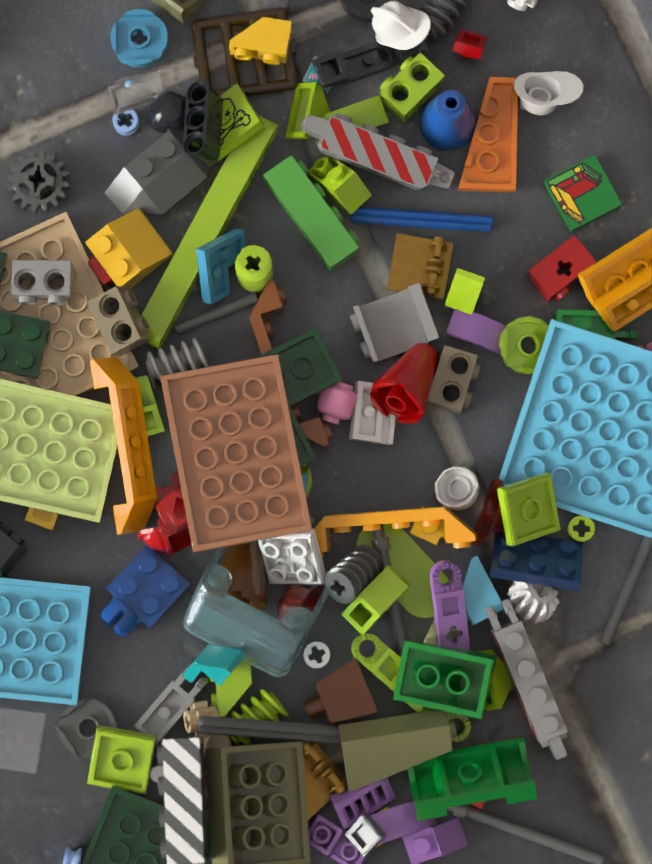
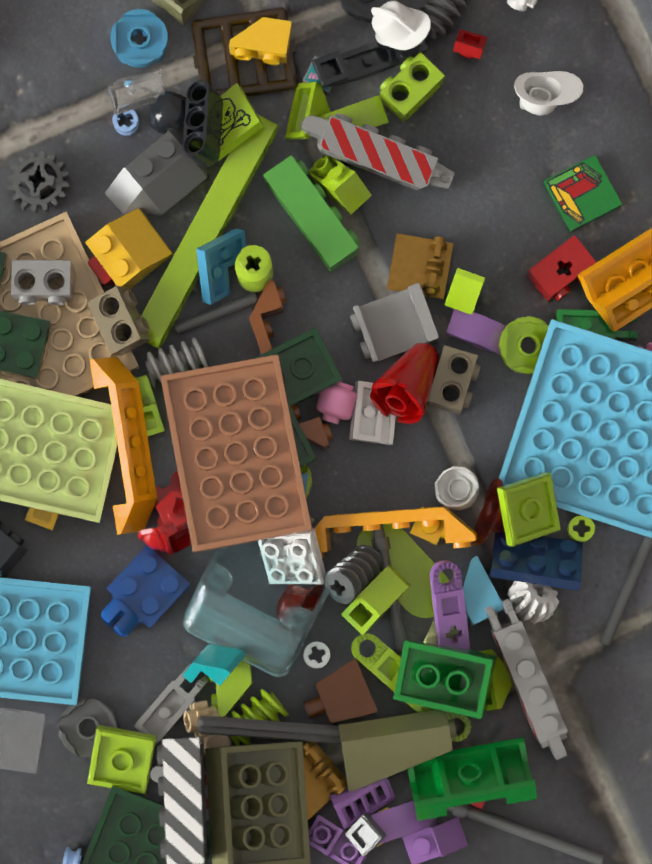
reddish brown cone [208,541,267,613] -> none
blue axle [350,207,493,232] -> none
blue cone [419,90,477,151] -> none
orange wing [458,77,518,193] -> none

